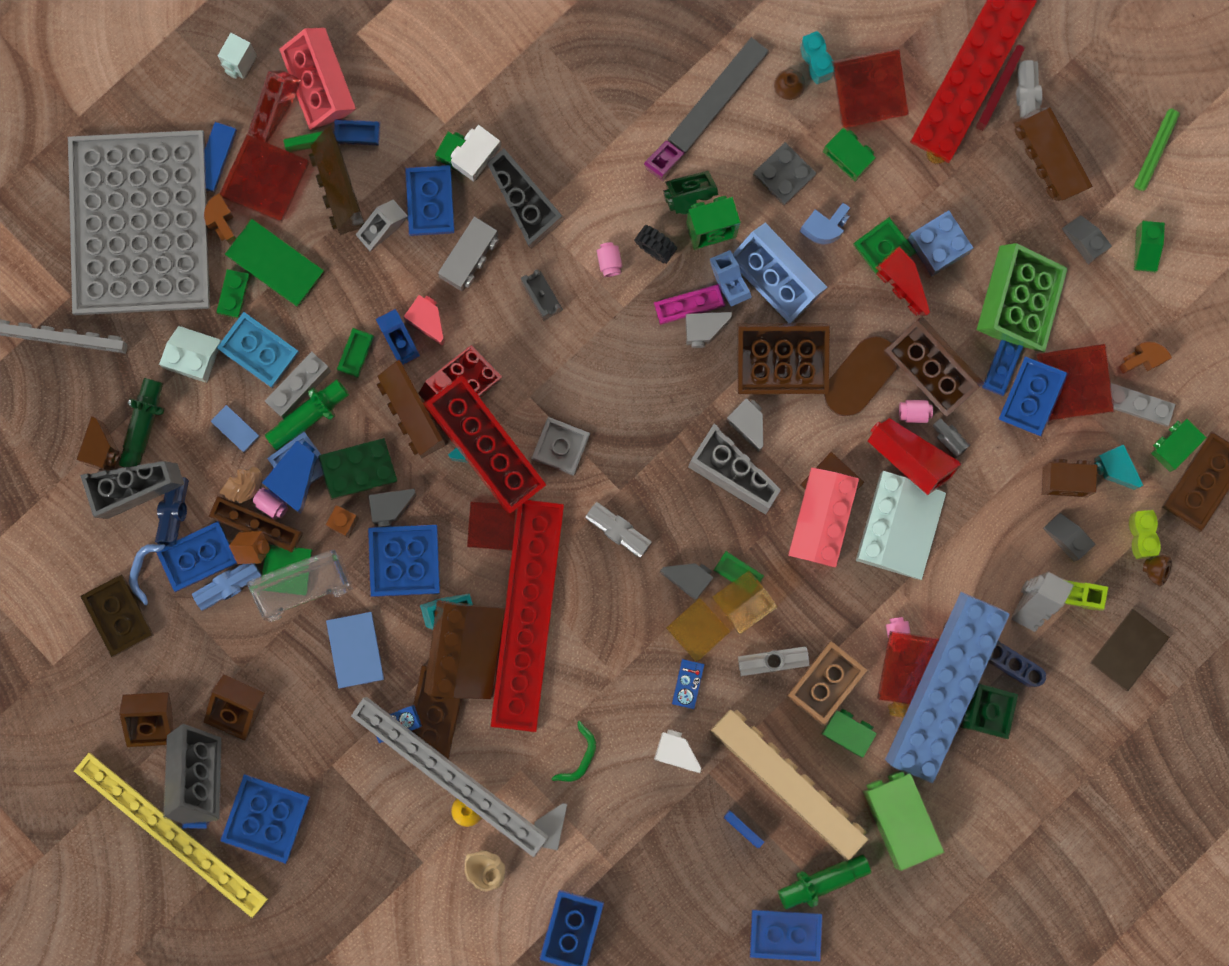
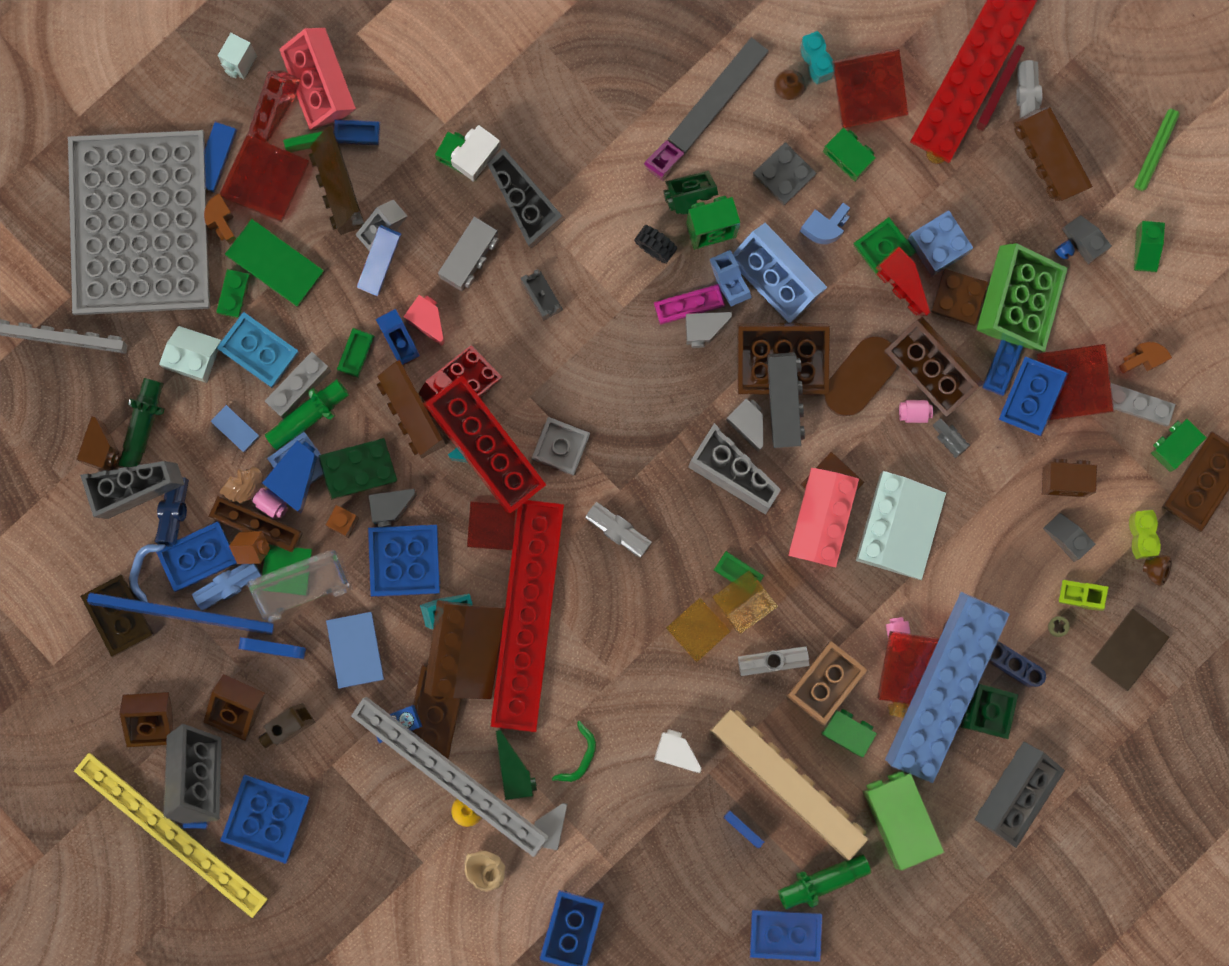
blue plate [406,165,455,236] -> none
bright pink brick [596,242,622,277] -> none
dark grey slope [660,563,713,601] -> none
tile [672,659,704,709] -> none
red slope [868,418,961,495] -> none
light grey wedge [1011,572,1073,632] -> none
teal slope [1094,444,1144,490] -> none
none -> blue tile [87,593,274,635]
none -> blue beam [238,637,306,659]
none -> dark brown torso [258,703,315,748]
none -> tile [357,225,402,296]
none -> dark green slope [496,730,537,800]
none -> dark grey brick [767,353,805,448]
none -> reddish brown plate [931,269,988,326]
none -> dark grey slope [974,742,1065,848]
none -> olive bush [1048,616,1070,637]
none -> blue hinge [1055,240,1075,259]

